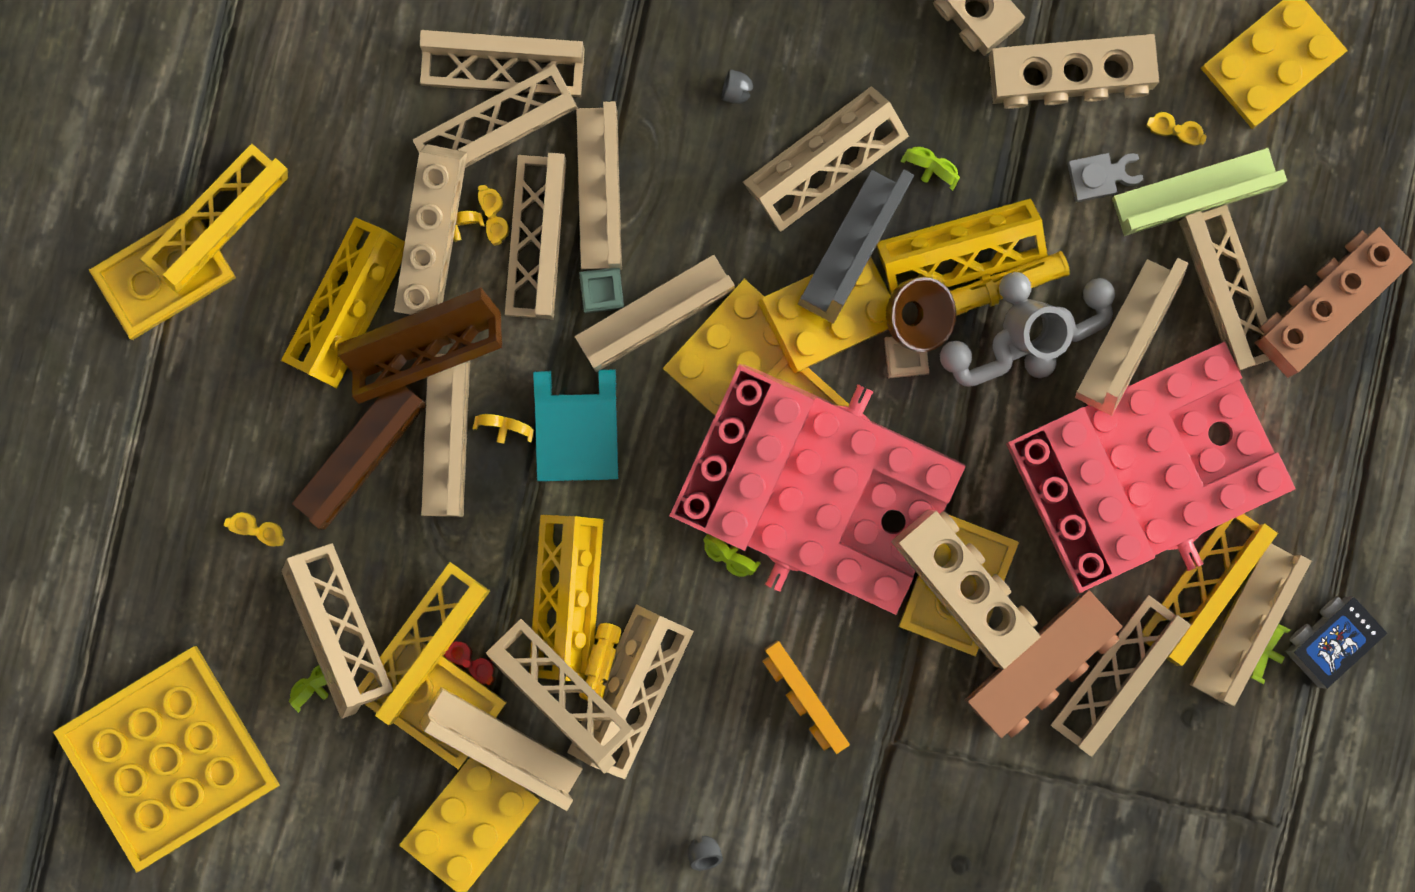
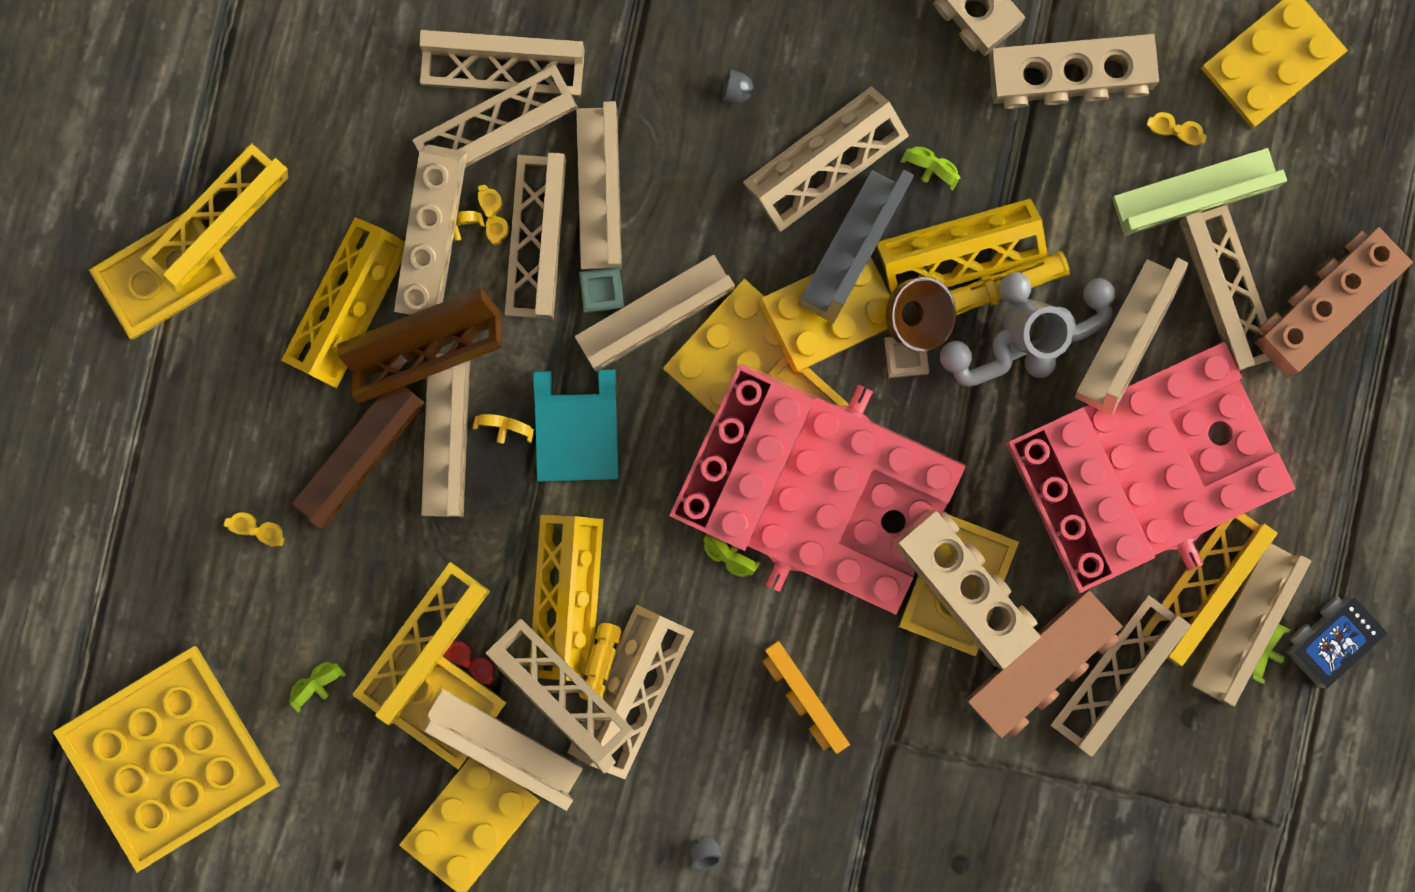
tan fence [281,543,393,719] -> none
light grey plate [1067,153,1143,203] -> none

